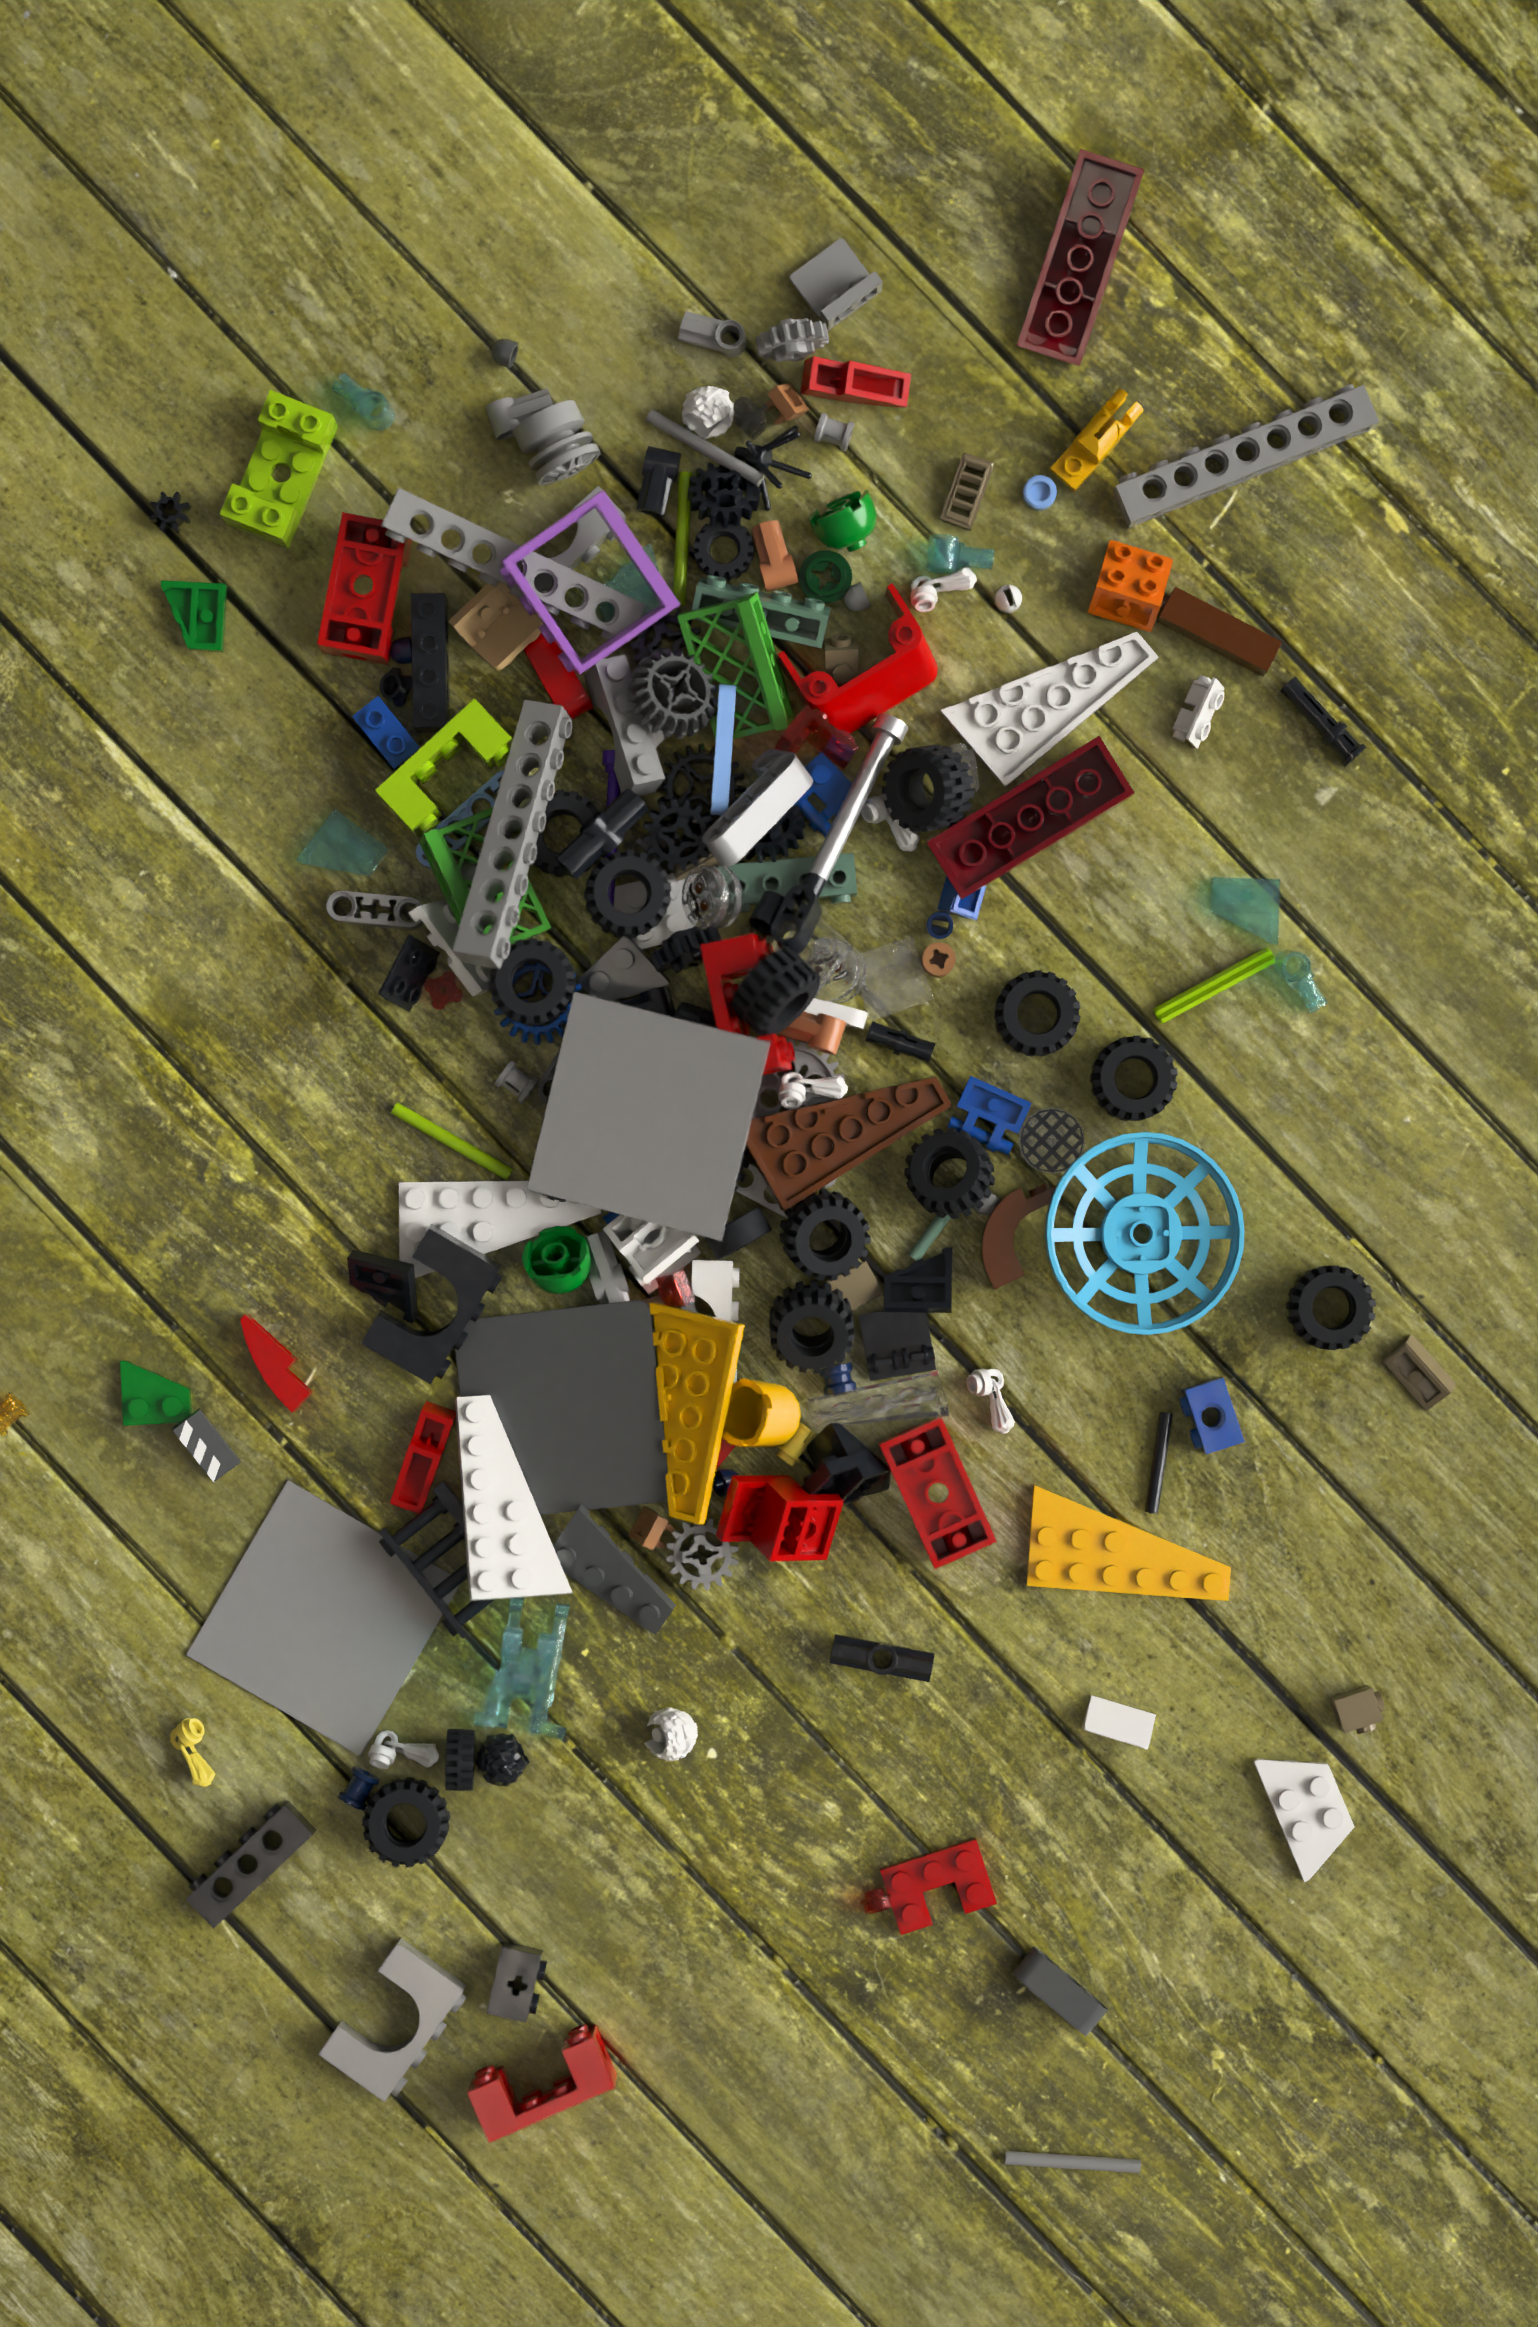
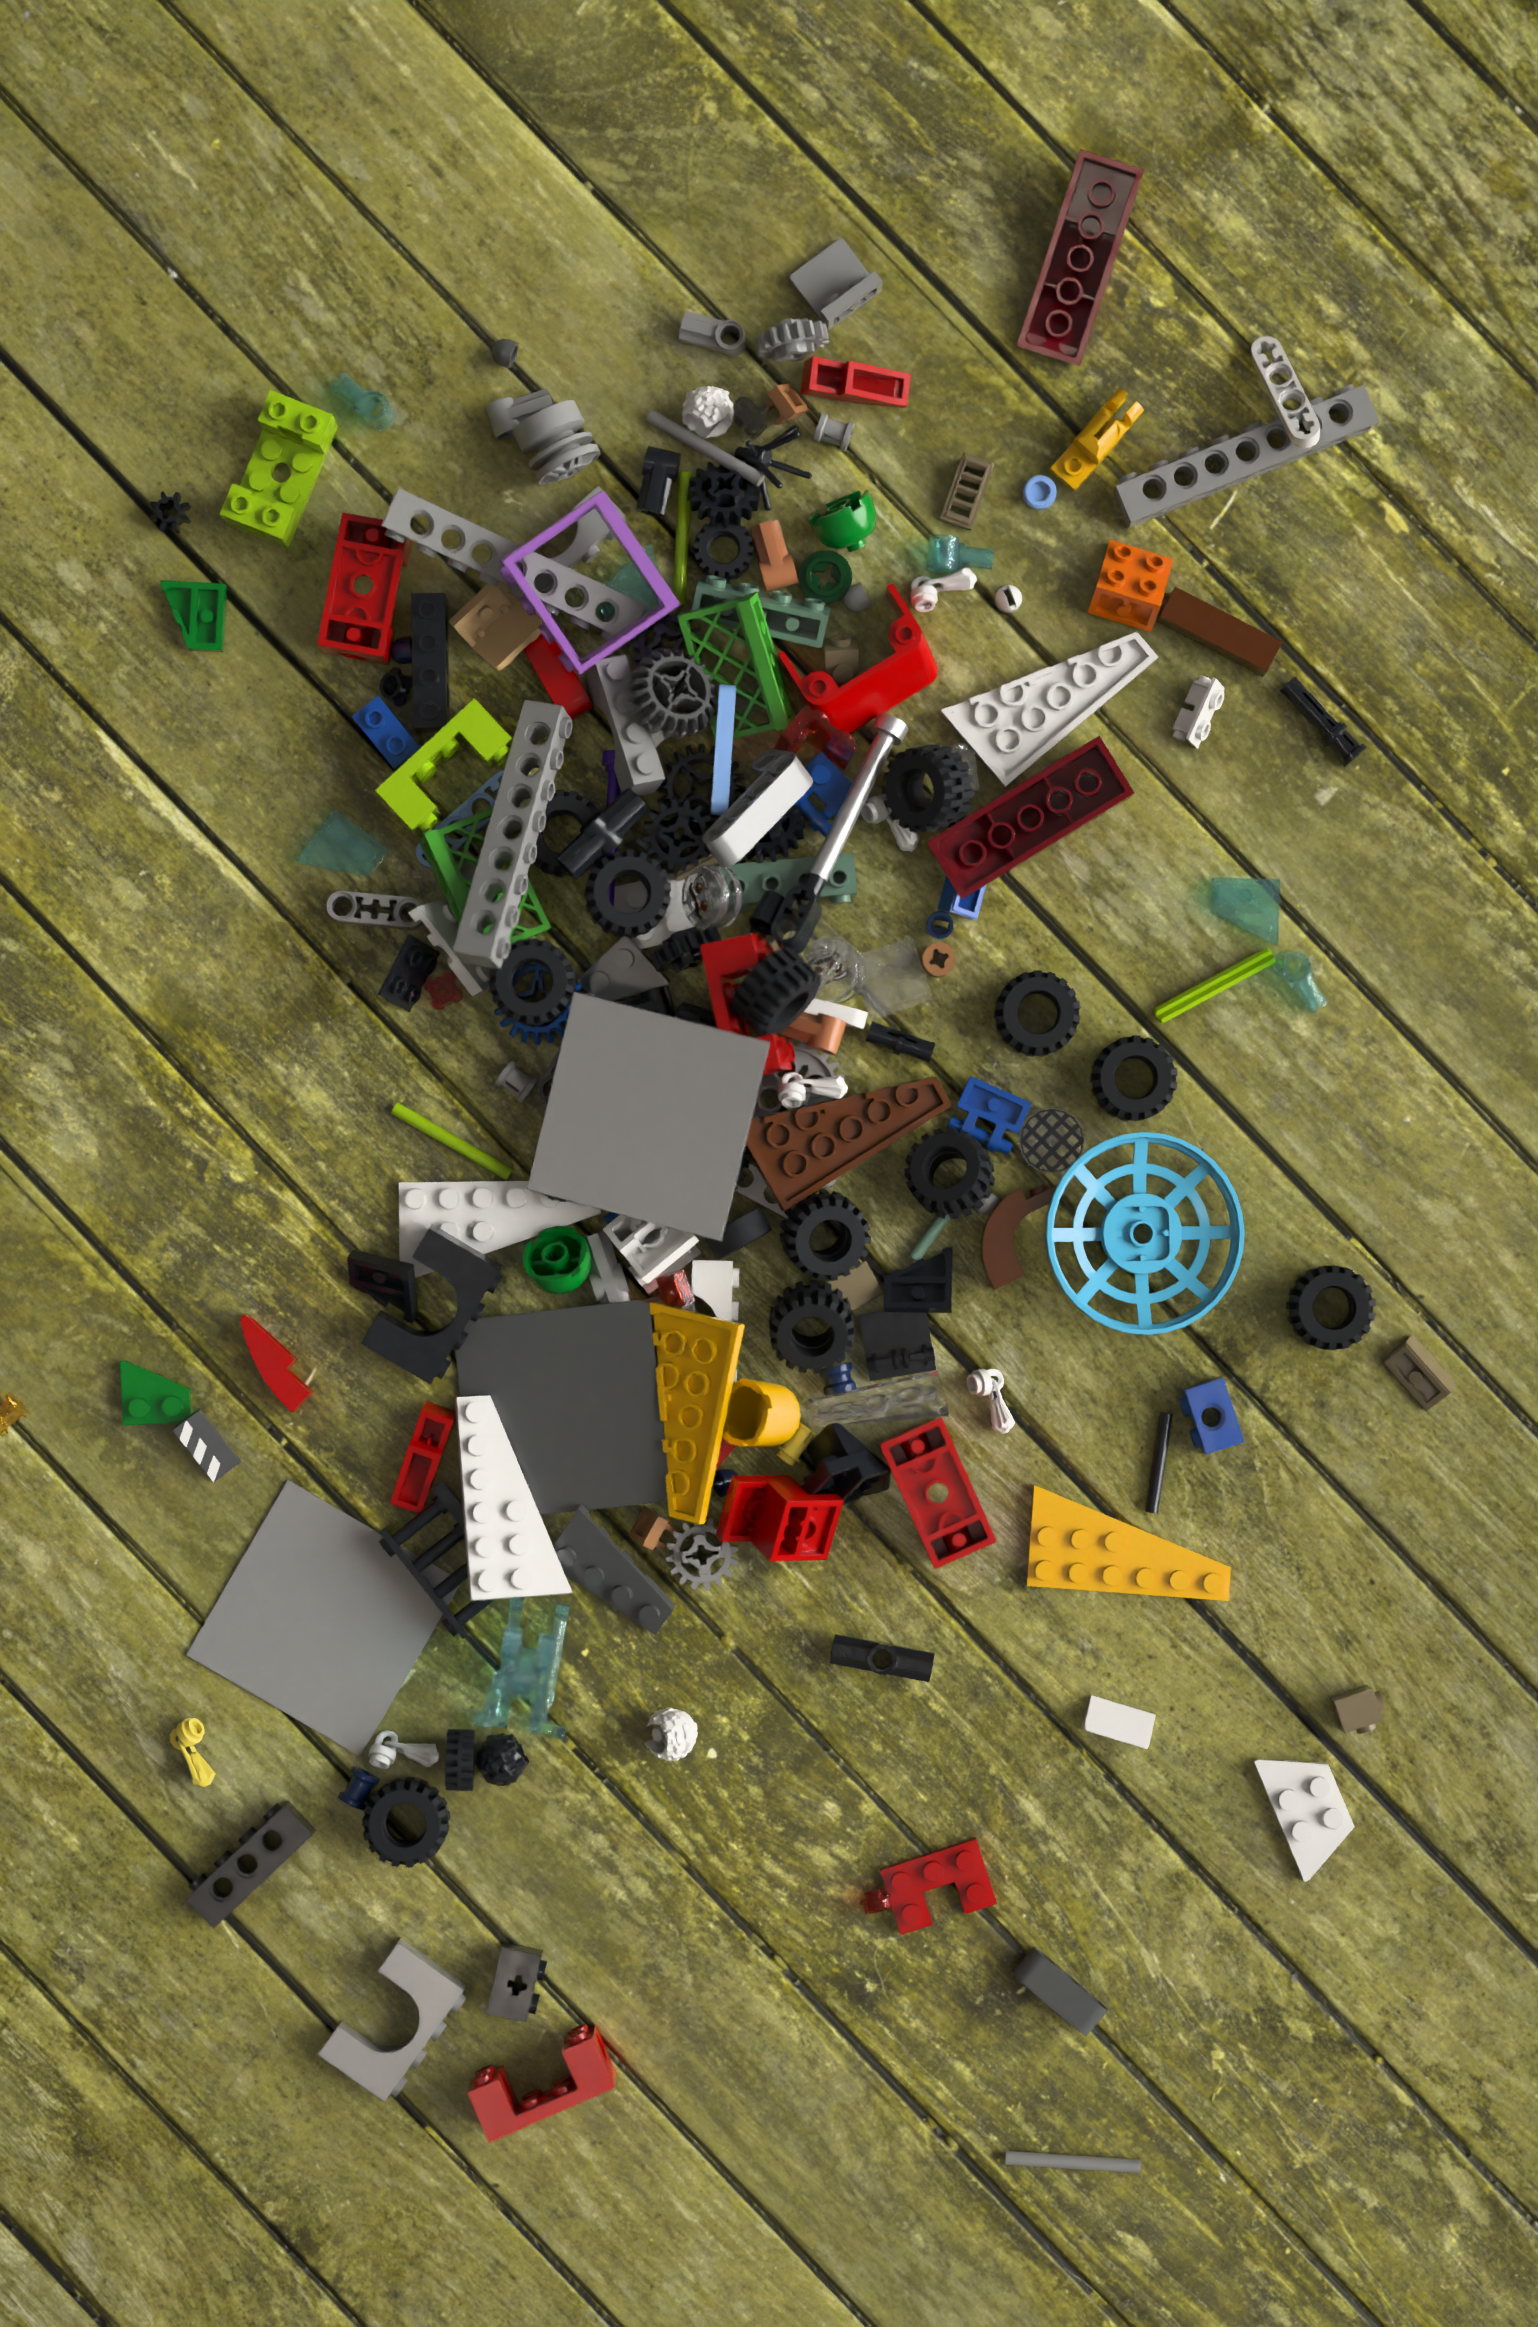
none -> white beam [1251,336,1320,448]

